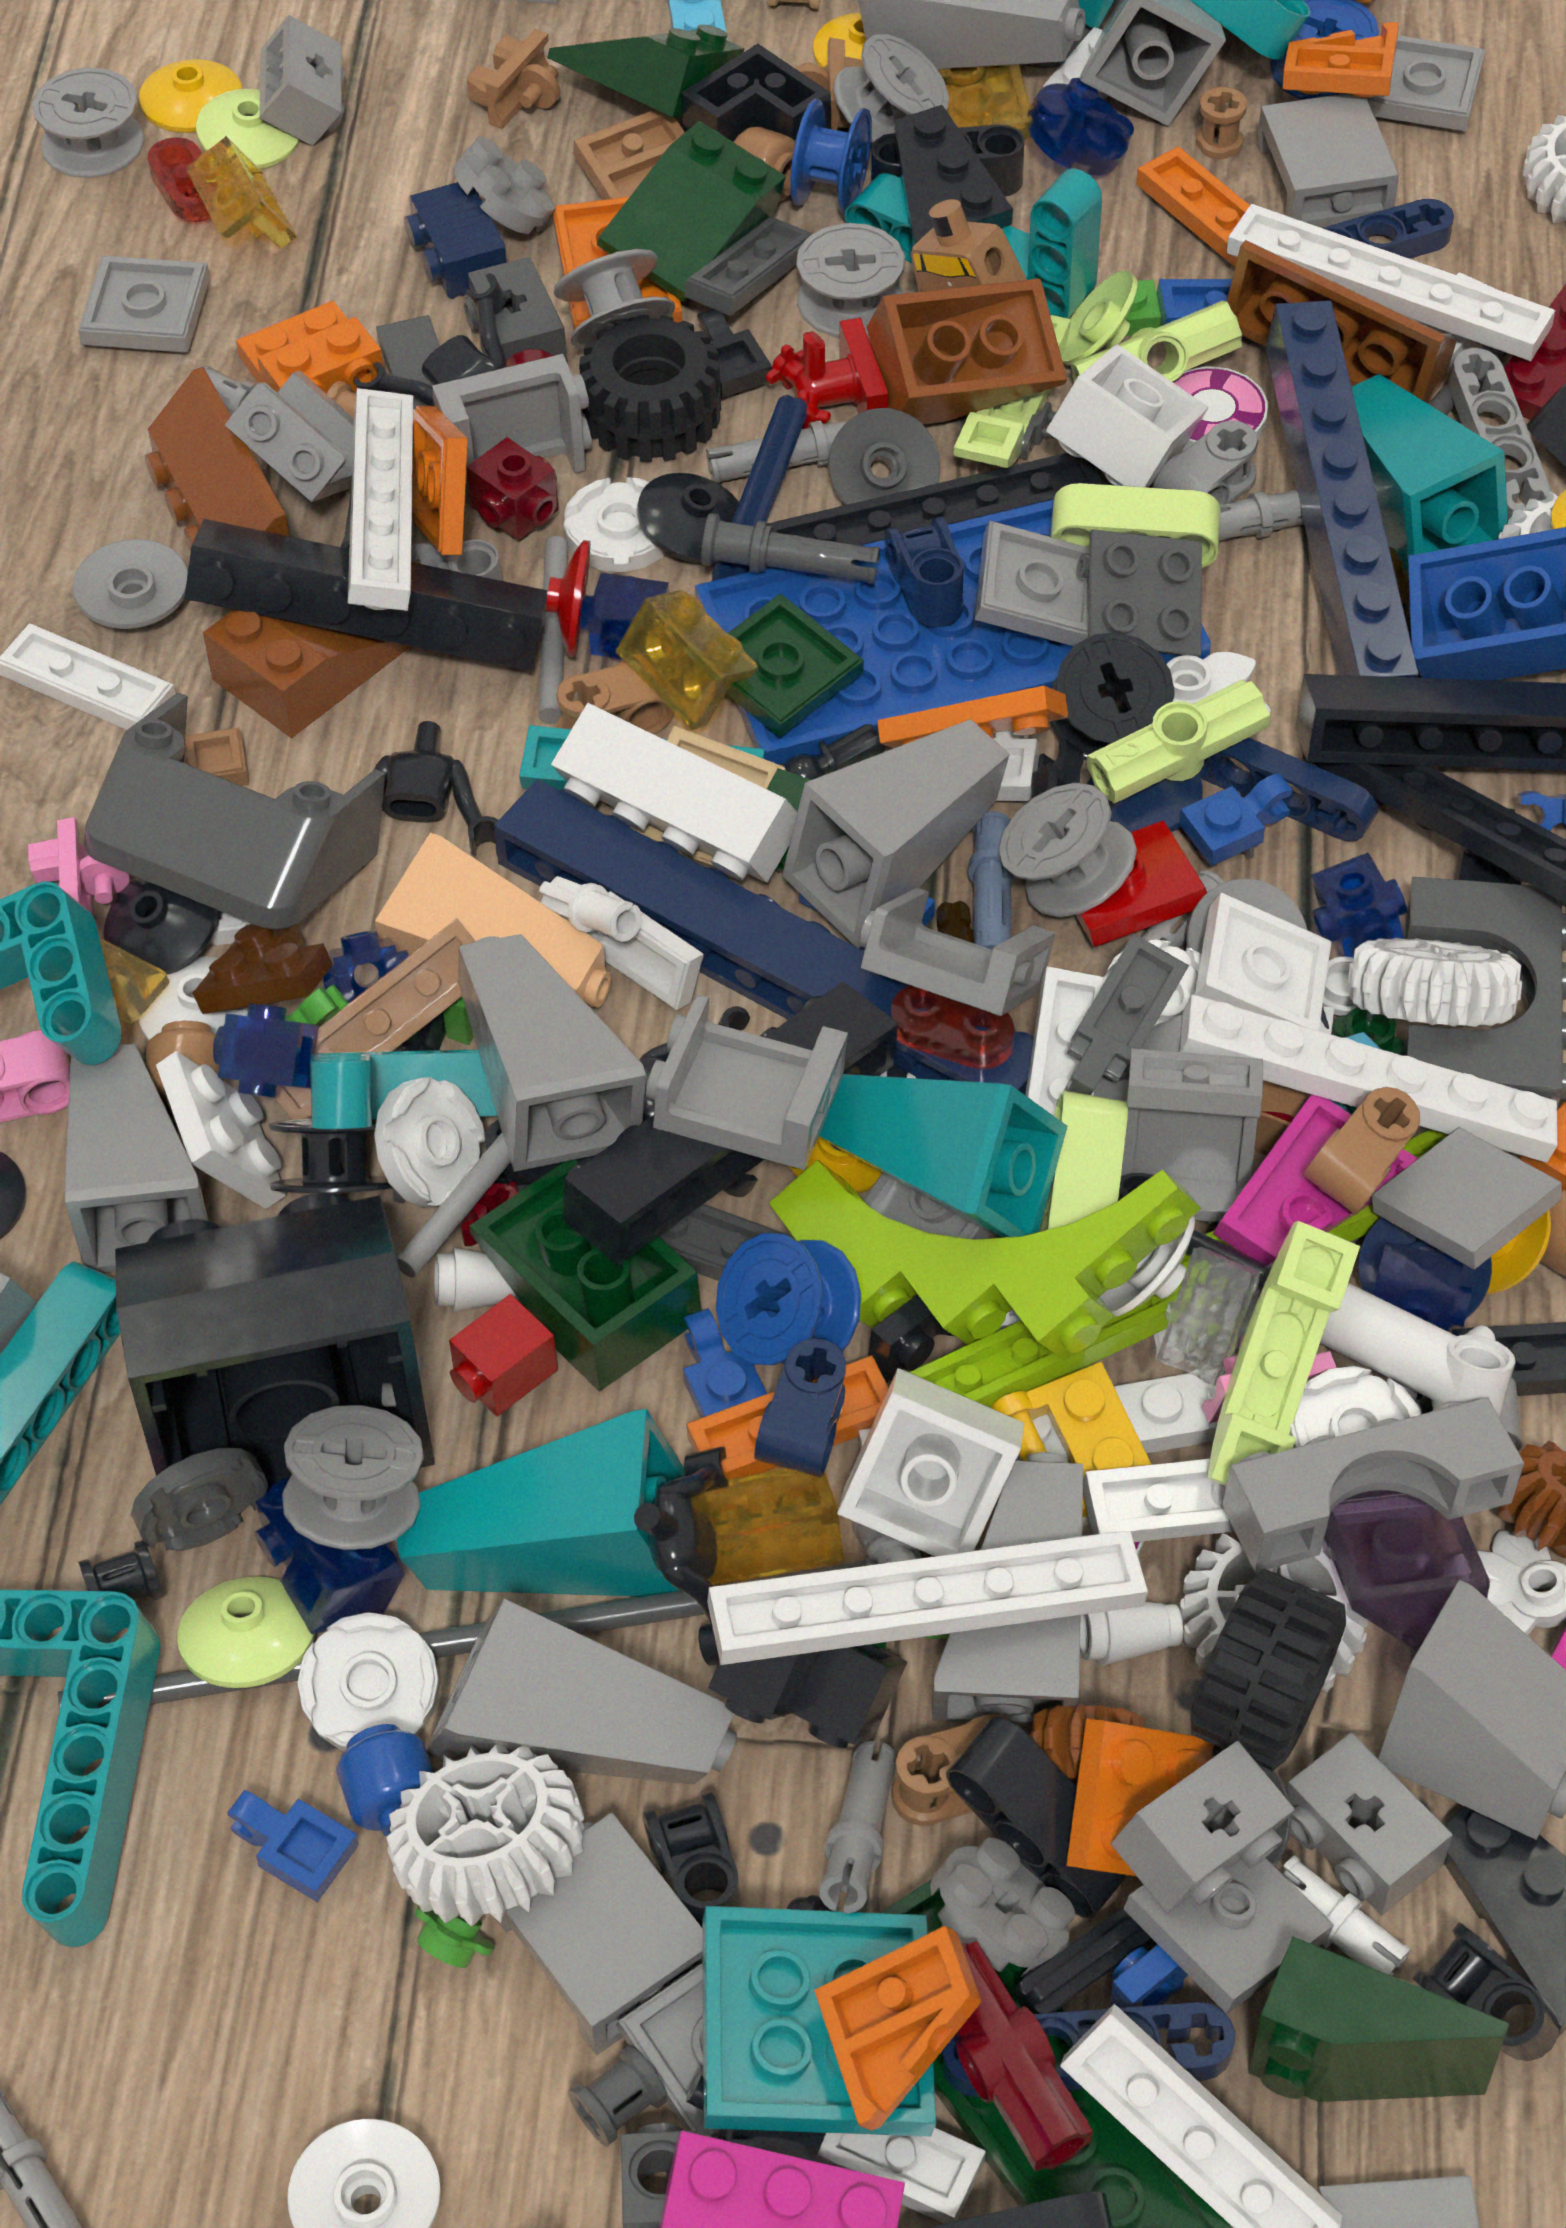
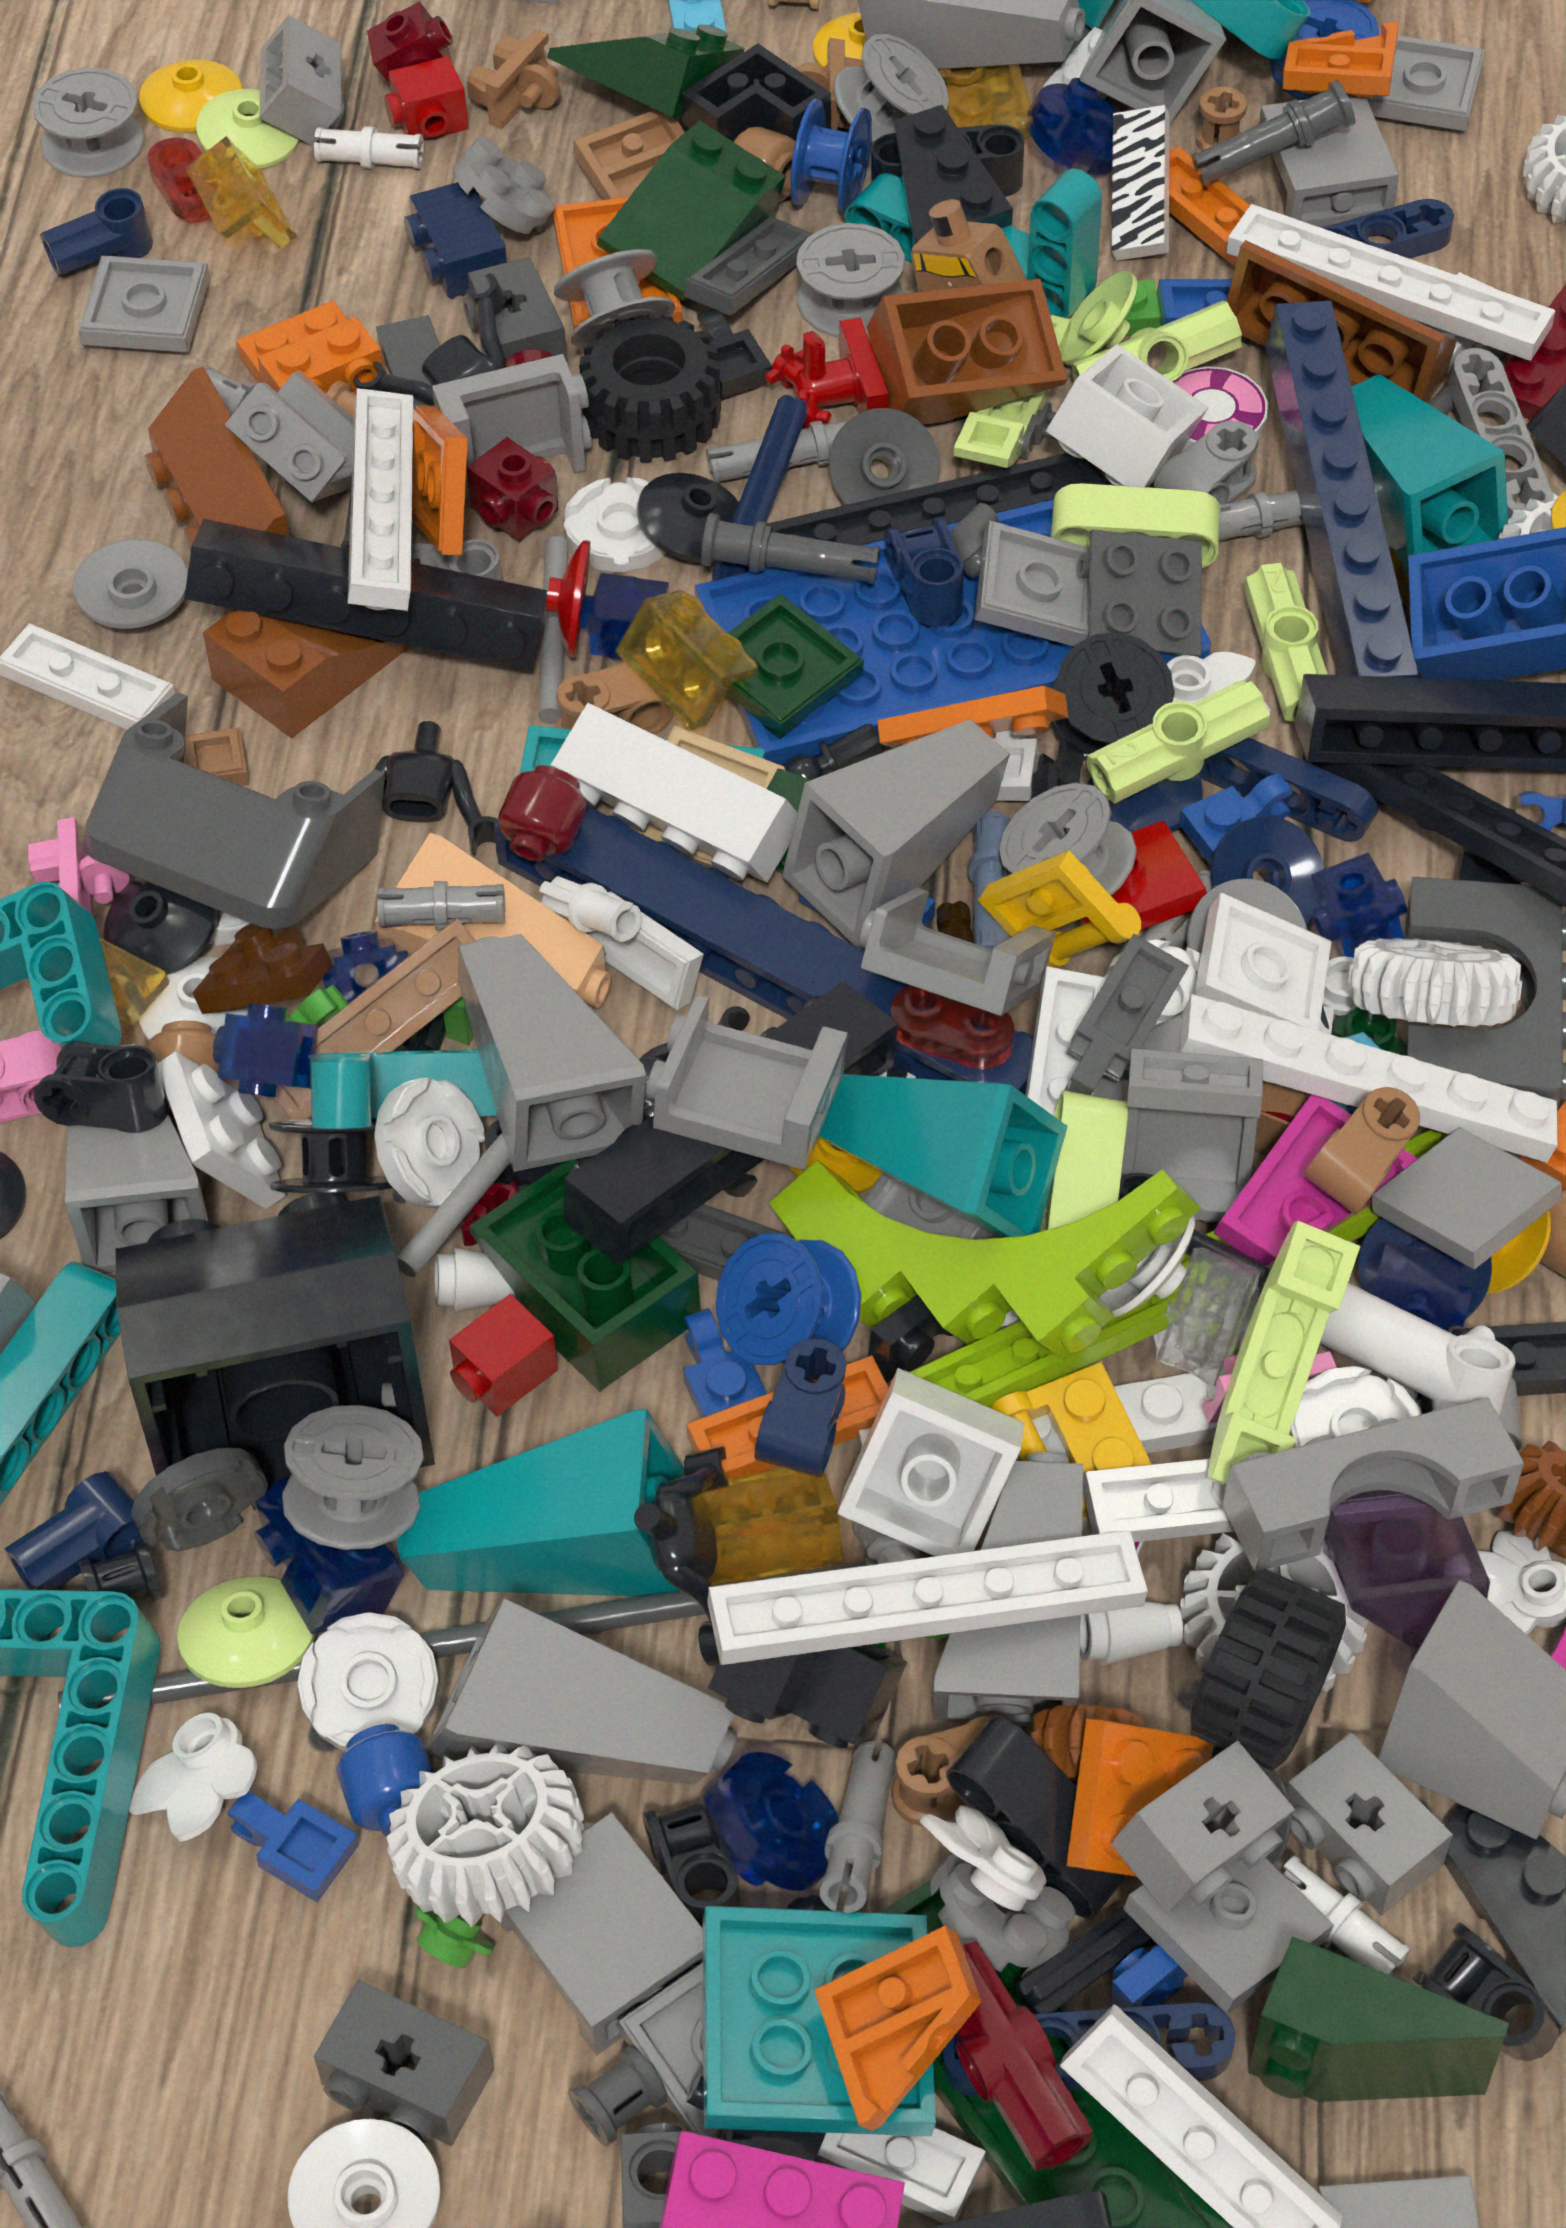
none -> dark blue piece [4,1471,143,1590]
none -> black piece [34,1041,169,1133]
none -> dark blue piece [40,188,153,277]
none -> white plate [129,1713,257,1842]
none -> white pin [314,126,424,170]
none -> dark grey brick [314,1980,494,2147]
none -> dark red brick [367,1,453,84]
none -> light grey pin [377,881,505,930]
none -> red brick [384,56,469,141]
none -> dark red head [498,765,587,862]
none -> clear blue plate [705,1752,839,1891]
none -> white plate [919,1806,1046,1911]
none -> dark grey arm [950,503,999,578]
none -> yellow plate [978,850,1141,968]
none -> white tile [1112,105,1170,261]
none -> dark grey pin [1191,80,1356,186]
none -> dark blue dish [1210,816,1325,925]
none -> yellowish green piece [1244,563,1328,724]

